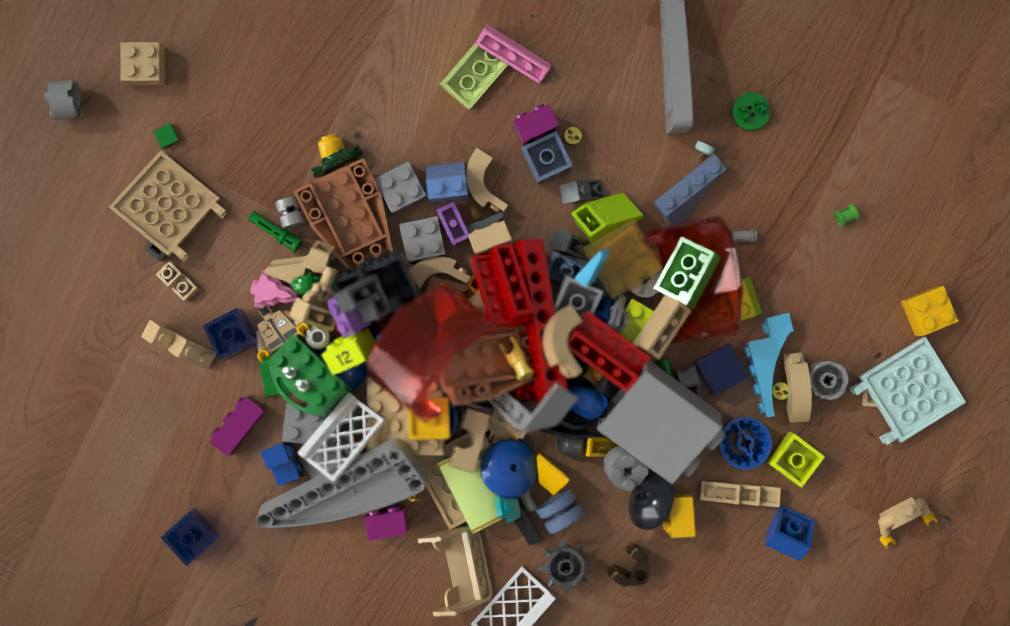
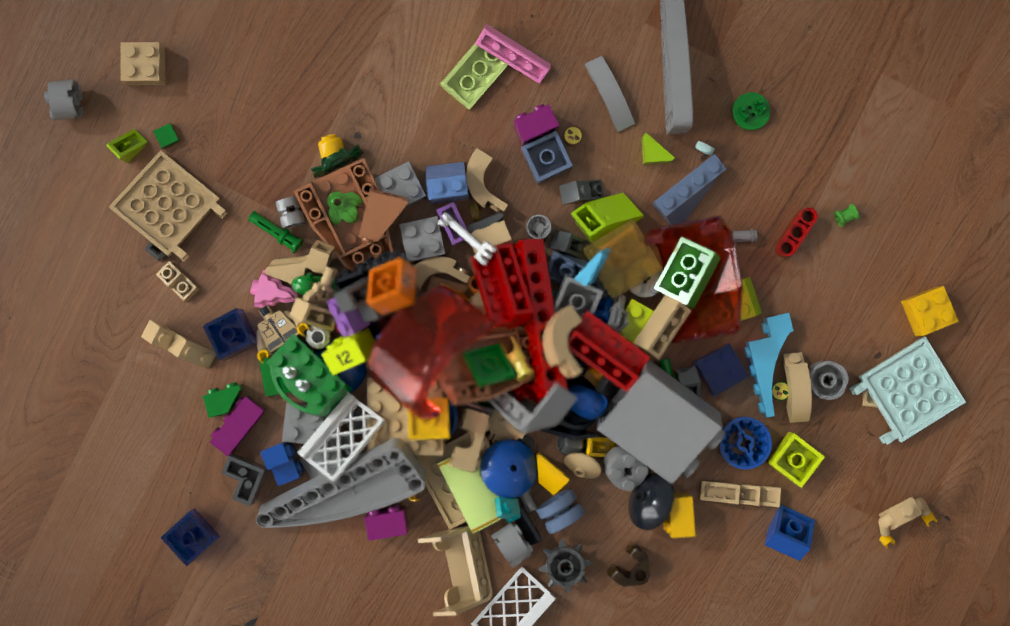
none -> lime slope [106,129,148,163]
none -> green slope [202,382,244,418]
none -> dark grey brick [221,453,268,506]
none -> bright green plate [327,191,363,225]
none -> nougat slope [359,188,408,242]
none -> orange brick [367,258,416,315]
none -> white hinge [438,213,497,266]
none -> green tile [463,343,516,388]
none -> light grey brick [491,523,533,568]
none -> light grey wheel [526,214,551,241]
none -> tan dish [564,452,601,479]
none -> light grey slope [585,56,635,132]
none -> lime slope [641,133,675,165]
none -> red beam [775,207,818,258]

